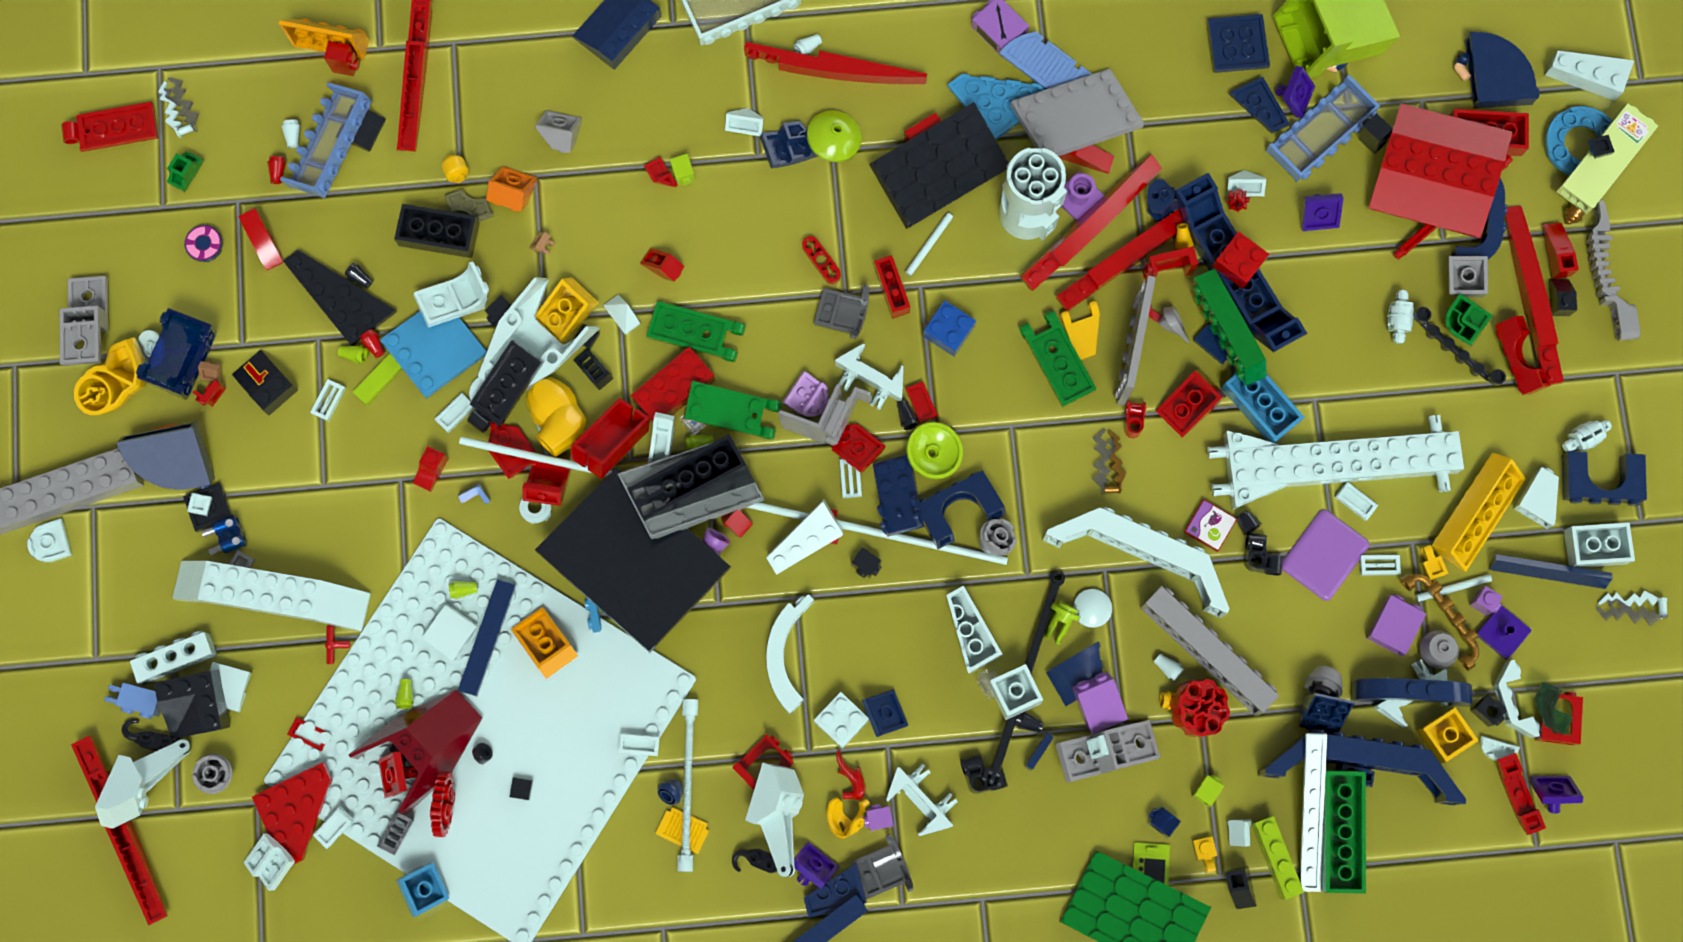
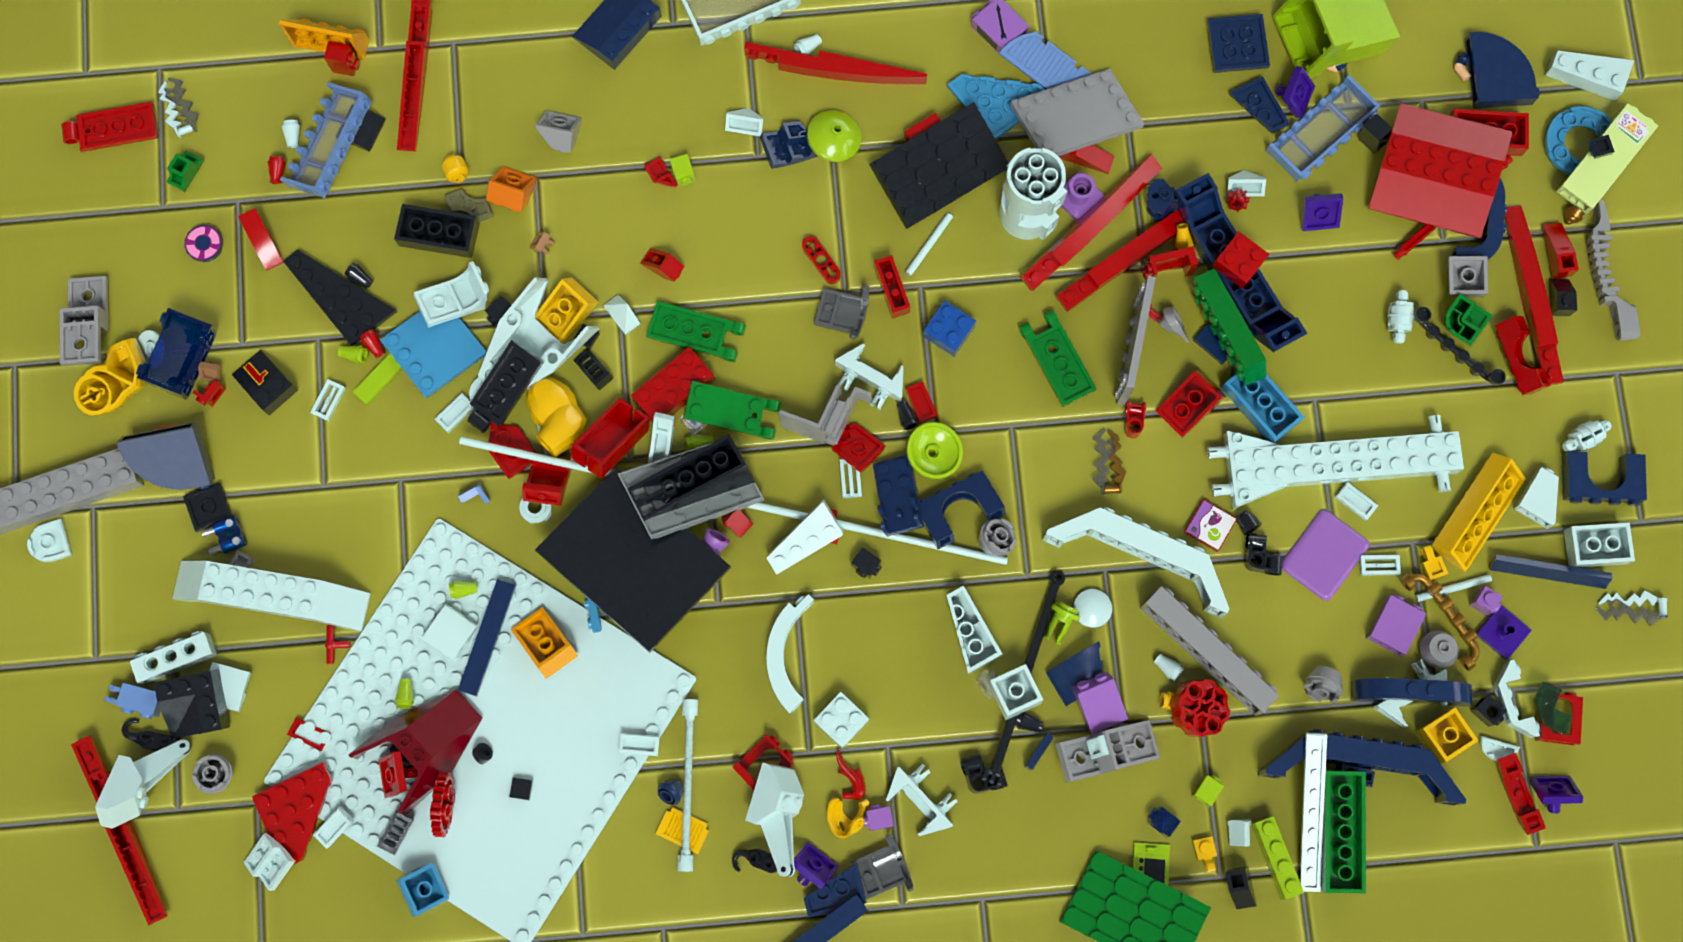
light aqua tile [187,493,212,516] -> none
red arch [413,446,449,492] -> none
lavender slope [782,371,830,417] -> none
dark blue tile [862,689,909,738] -> none
yellow flag [1060,301,1100,360] -> none
dark blue slope [1299,693,1354,734] -> none

